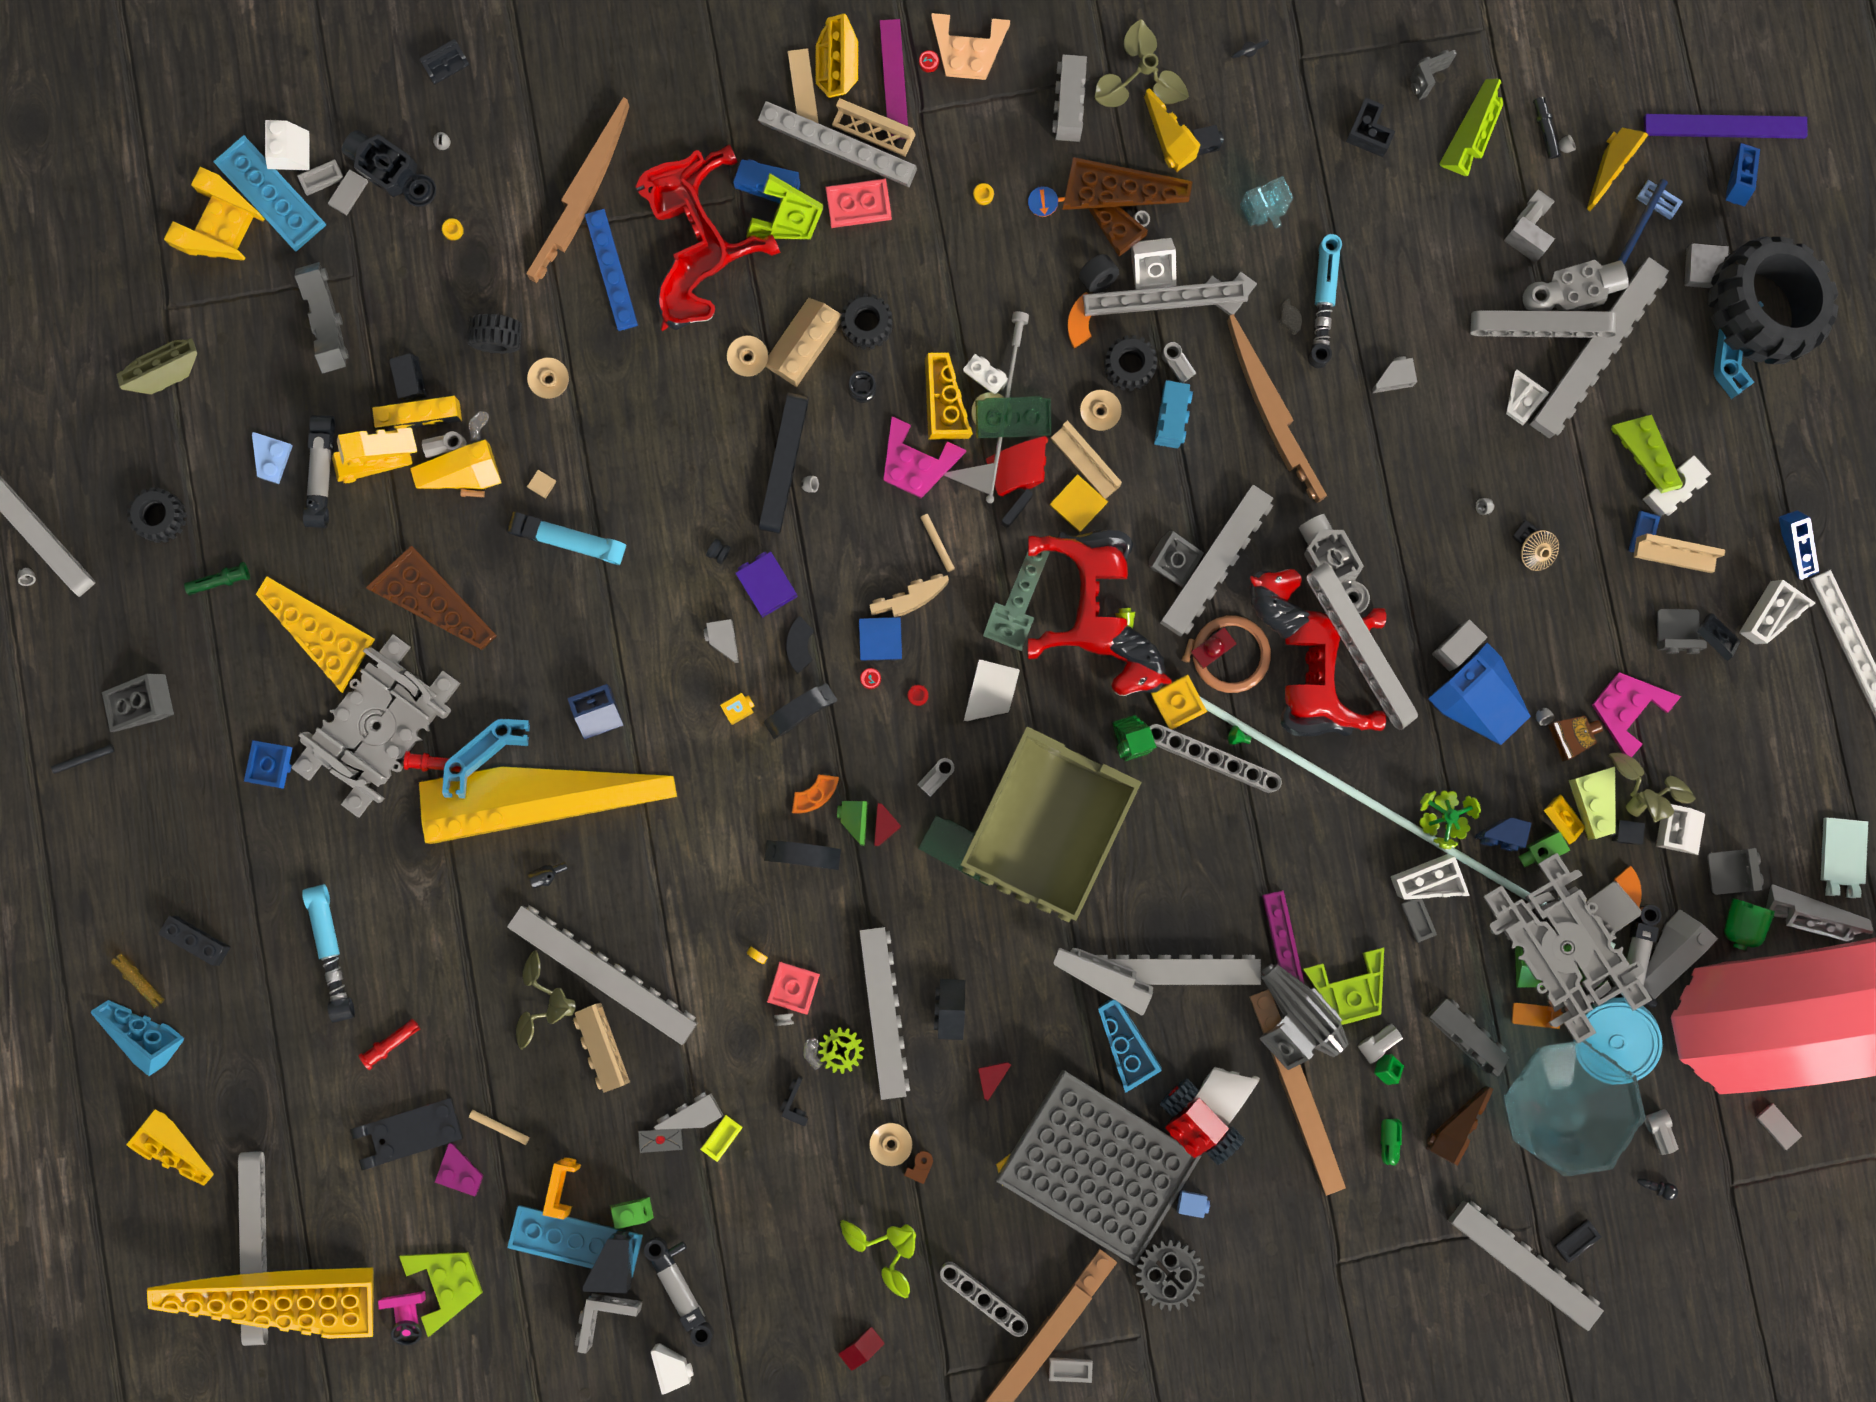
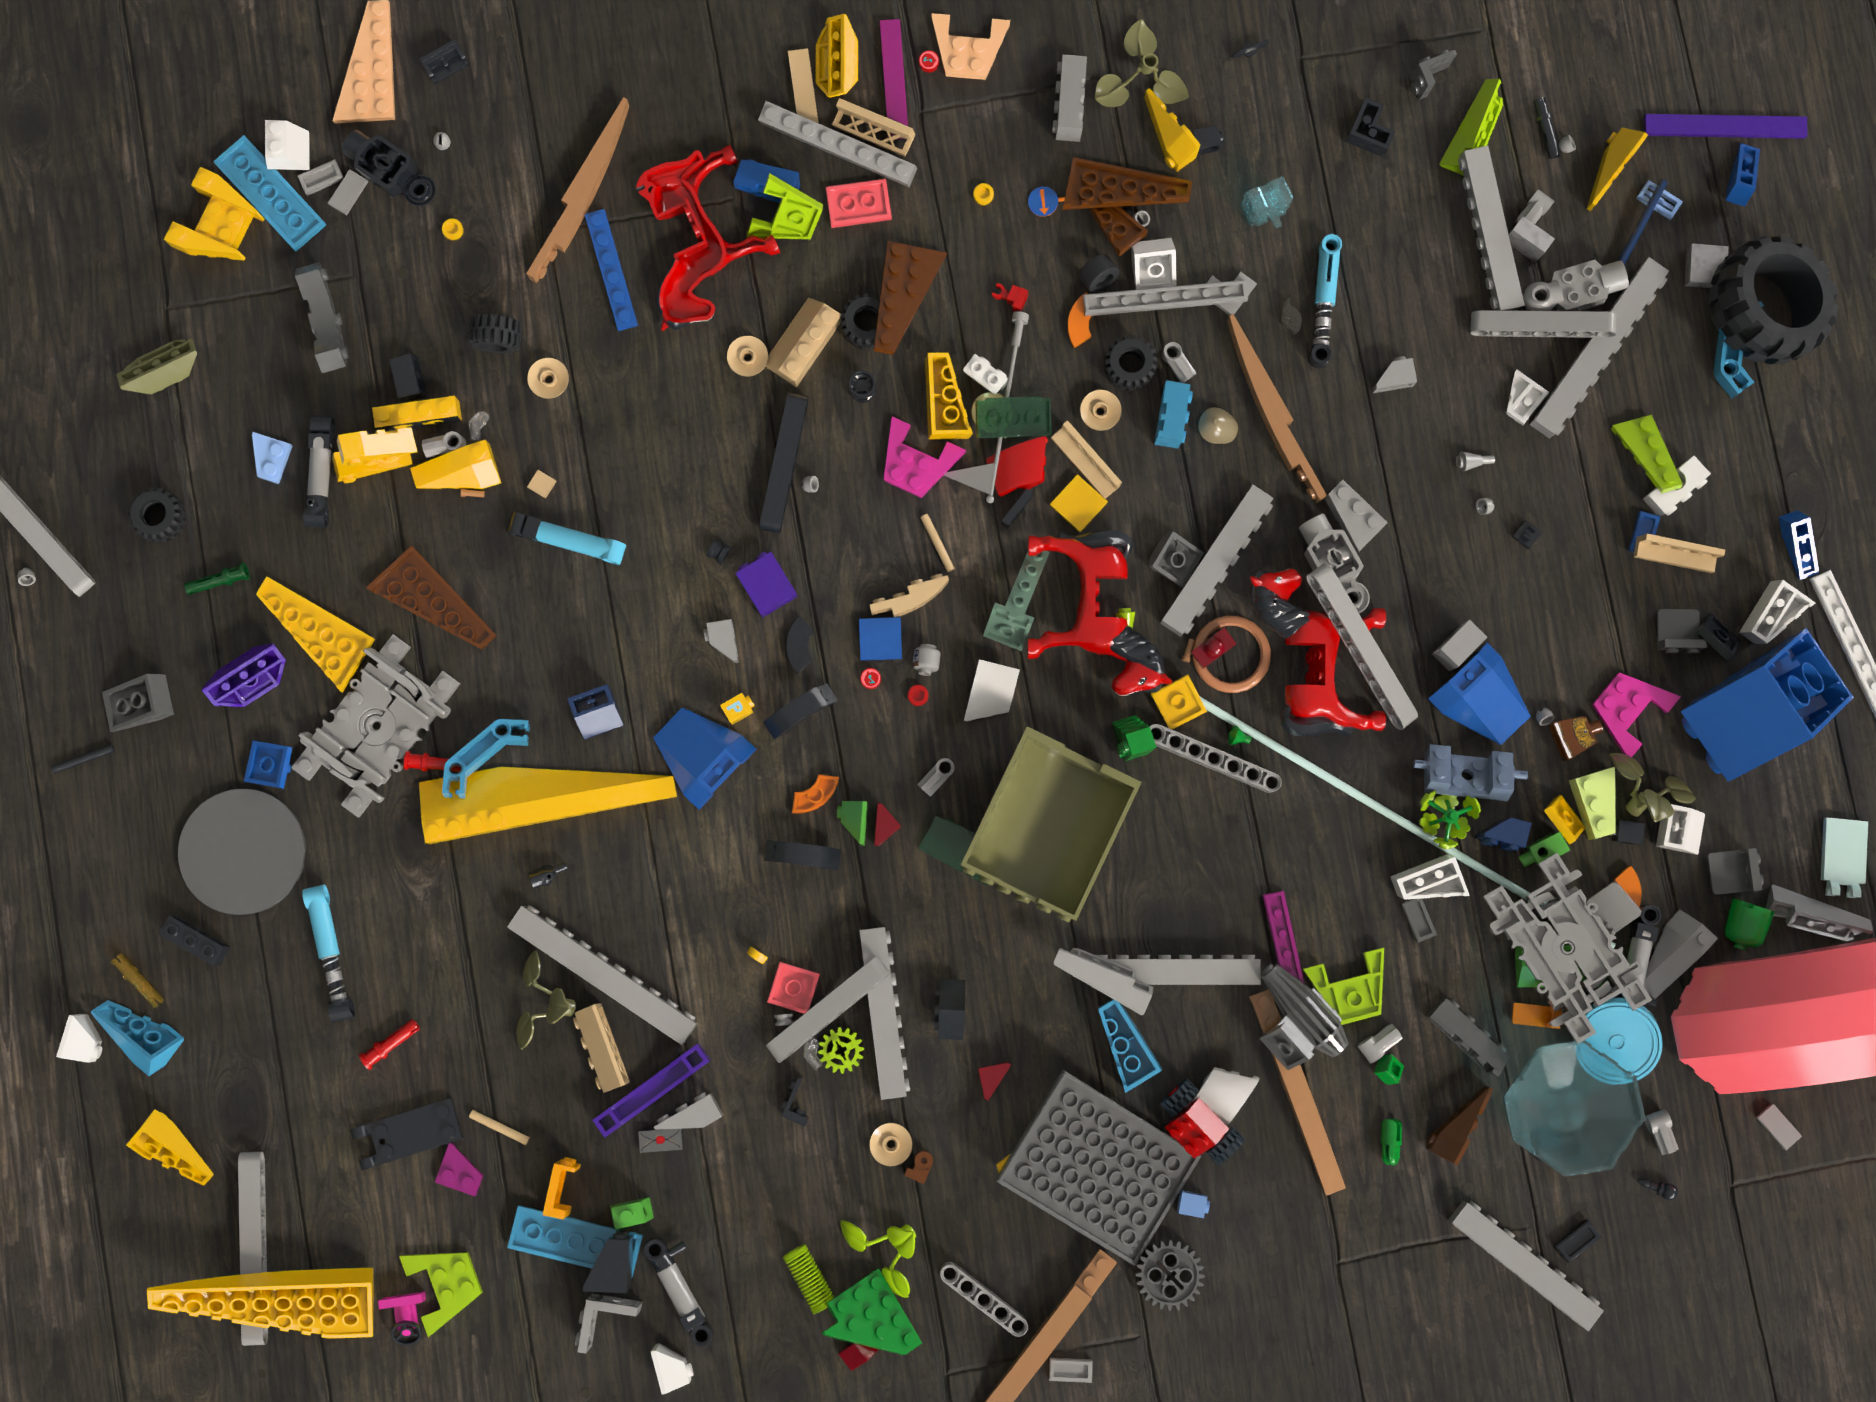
neon yellow tile [700,1115,743,1162] -> none
dish [1521,530,1559,571] -> none
none -> white slope [56,1014,102,1063]
none -> dark grey tile [178,789,306,915]
none -> dark purple wedge [201,643,286,707]
none -> light nougat wing [333,0,395,124]
none -> dark purple arch [592,1043,711,1138]
none -> blue wedge [653,708,757,810]
none -> light grey beam [766,956,891,1063]
none -> lime piece [782,1244,834,1314]
none -> green wing [822,1268,922,1355]
none -> reddish brown wing [873,241,947,355]
none -> light grey head [913,644,941,676]
none -> red piece [992,283,1028,312]
none -> dark tan hat [1198,407,1238,444]
none -> light grey wedge [1324,480,1388,553]
none -> sand blue brick [1413,744,1528,801]
none -> light grey cone [1456,451,1495,472]
none -> light grey brick [1458,146,1525,311]
none -> blue slope [1681,628,1854,782]

